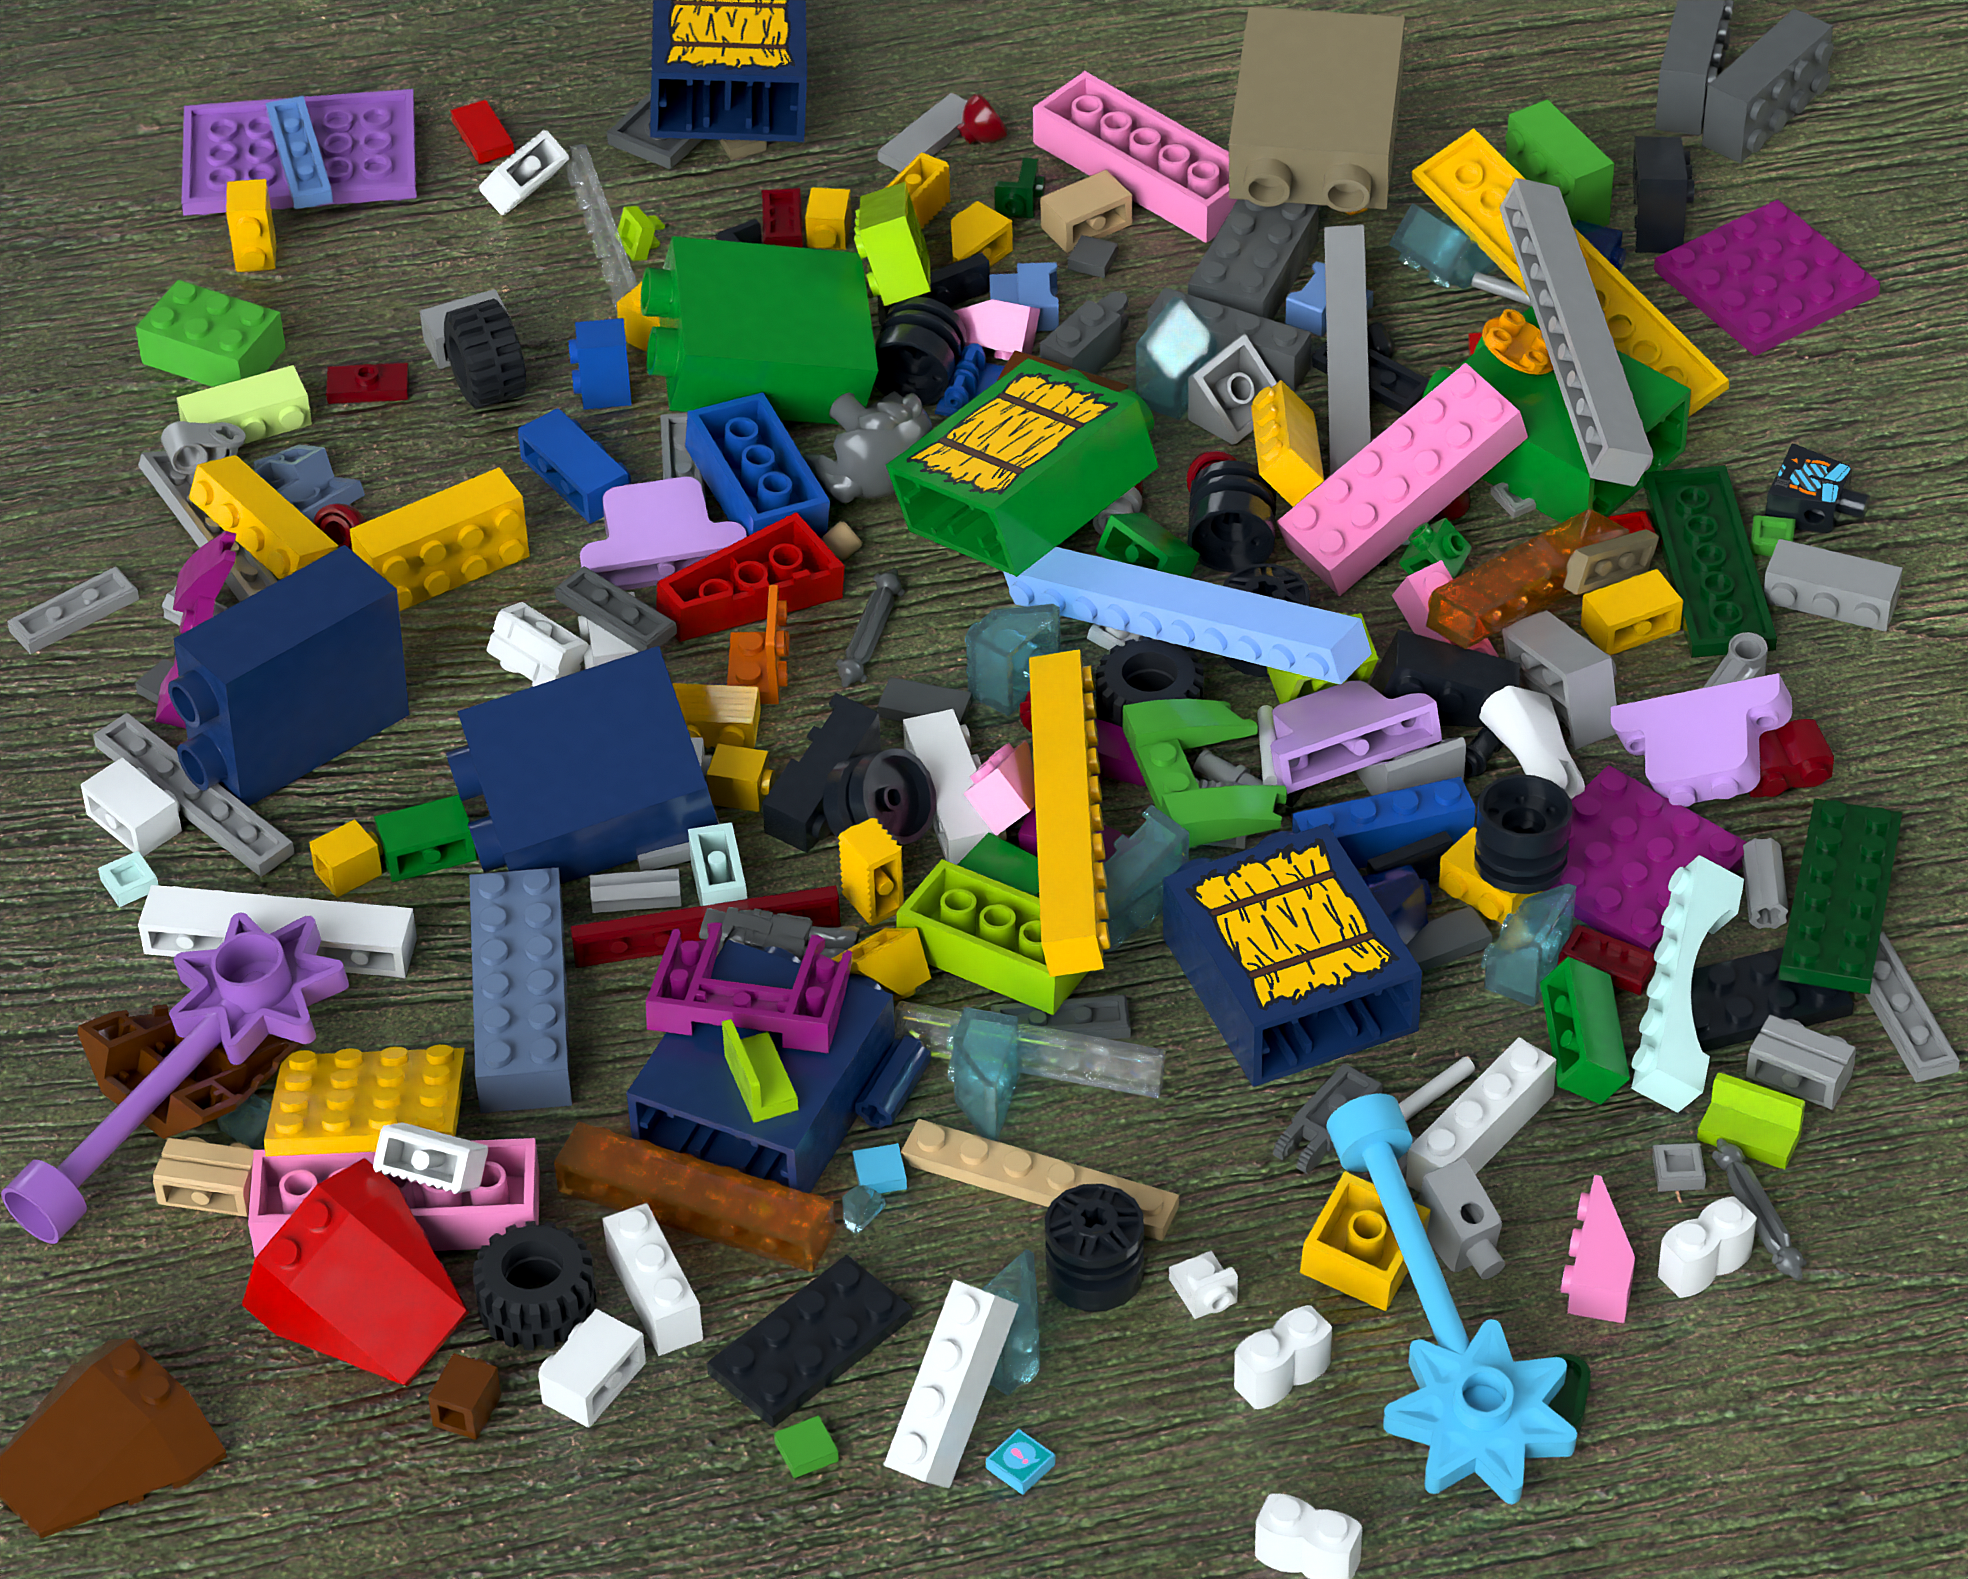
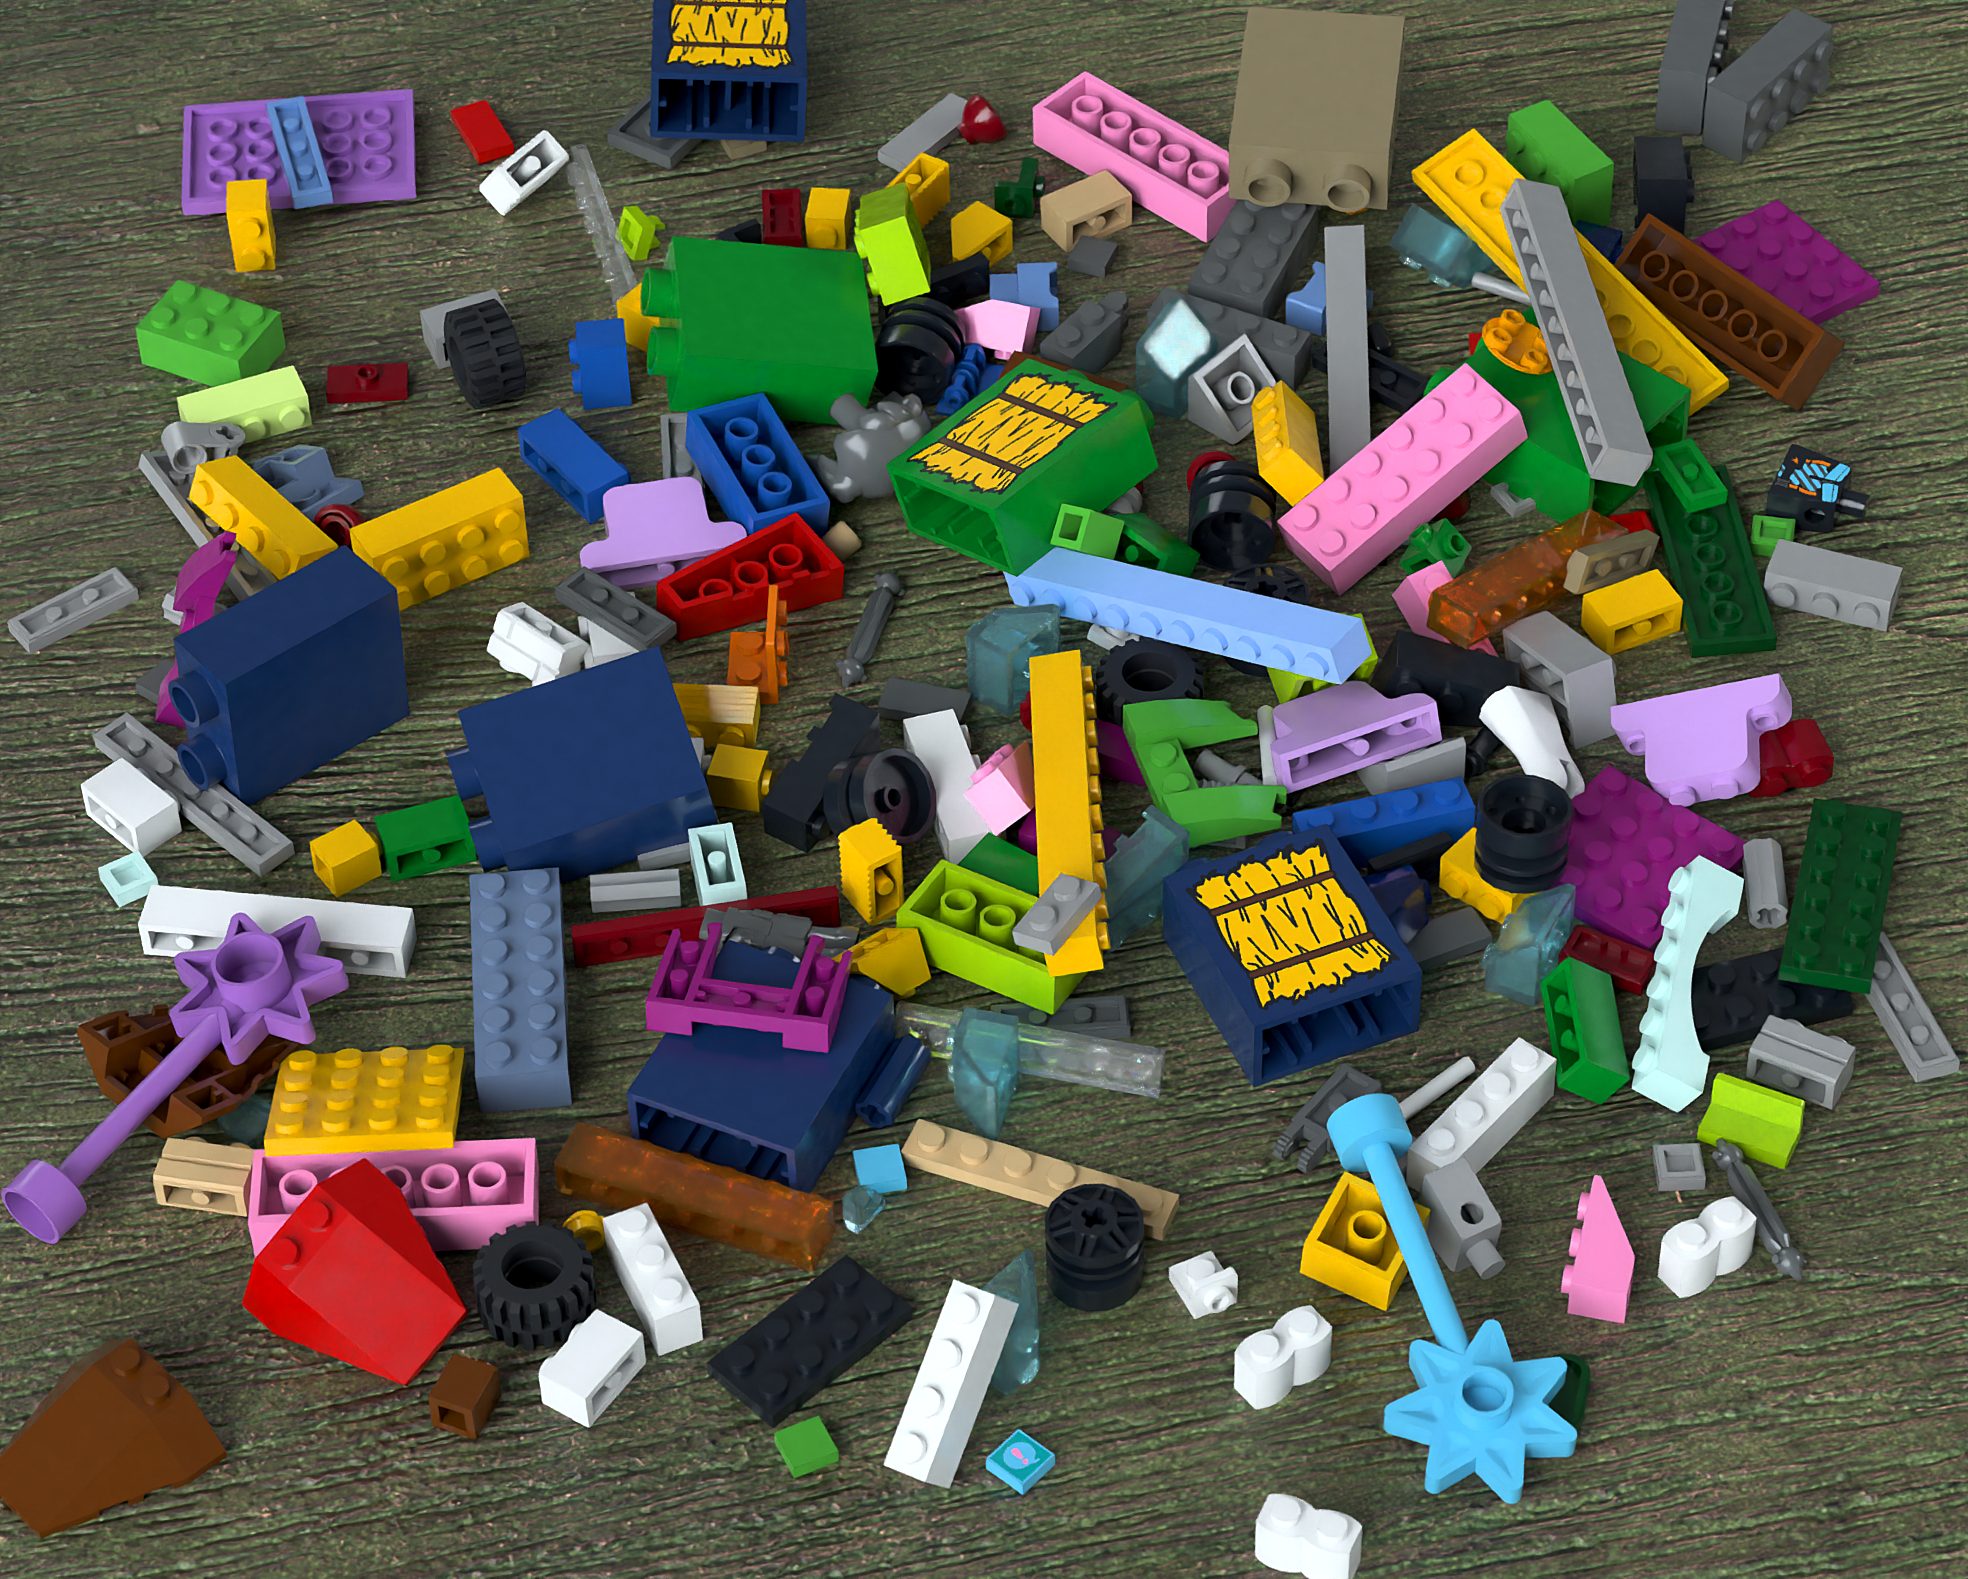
white brick [373,1122,488,1194] -> none
lime panel [722,1019,798,1123] -> none
light grey piece [1703,632,1768,688] -> none
none -> yellow plate [562,1210,605,1253]
none -> light grey plate [1012,873,1102,956]
none -> bright green brick [1050,503,1125,560]
none -> reddish brown brick [1613,213,1845,411]
none -> green plate [1653,438,1728,514]

